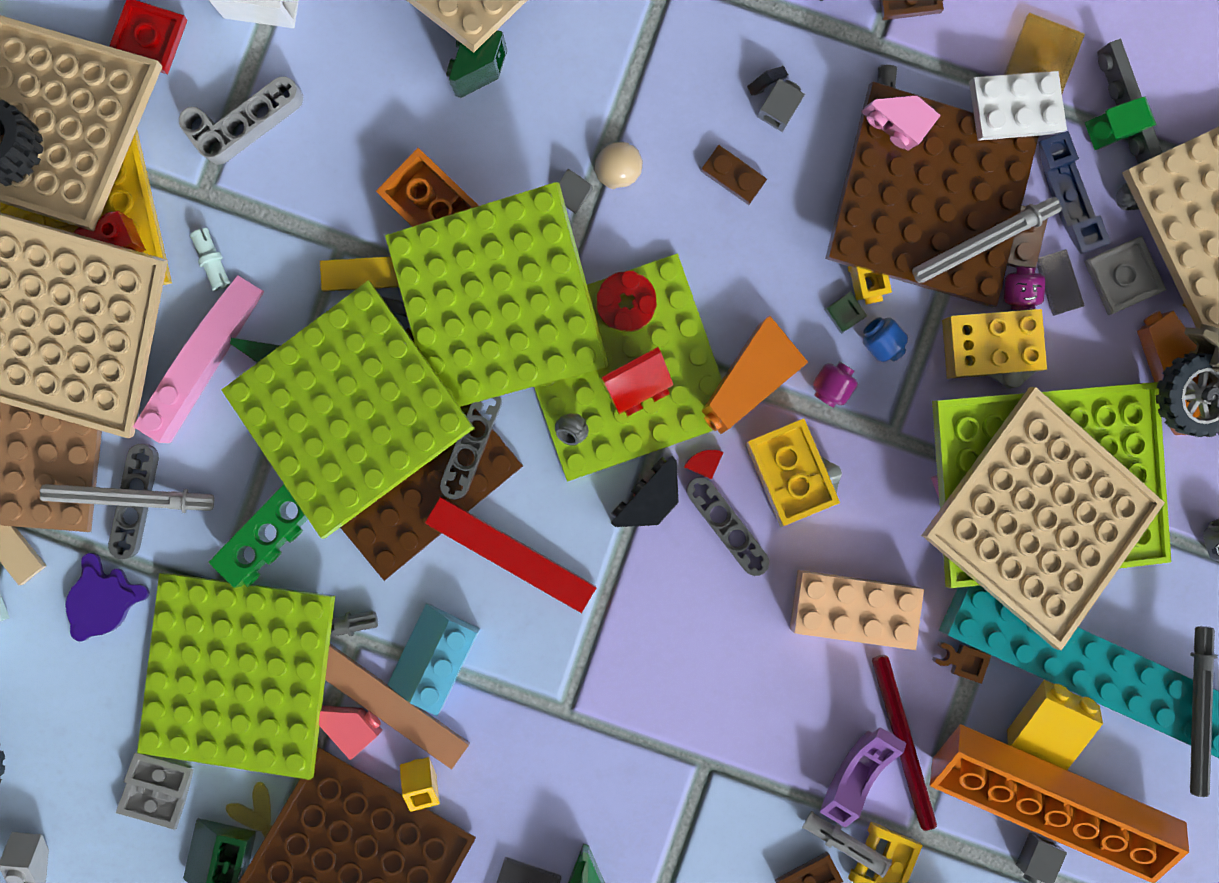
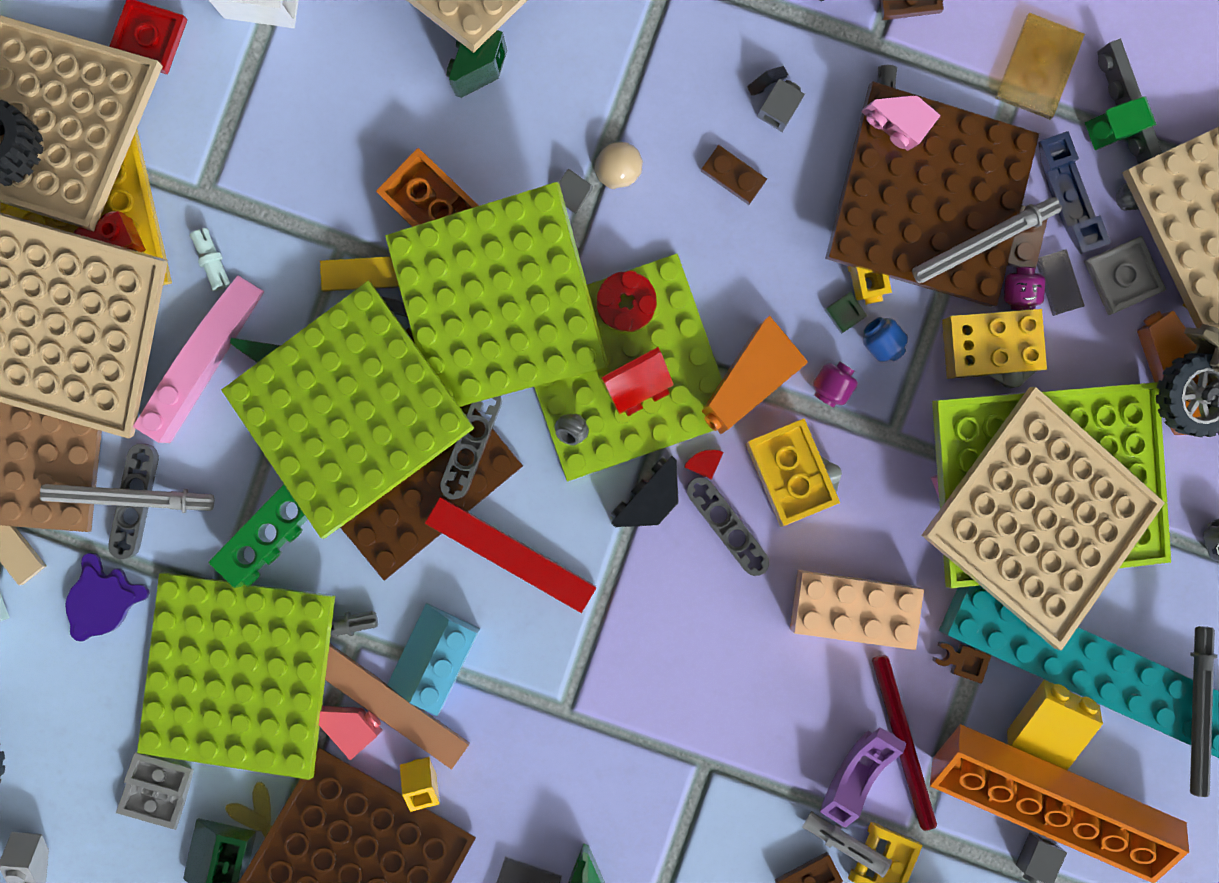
light grey beam [179,77,303,165] -> none
white plate [969,71,1067,141] -> none

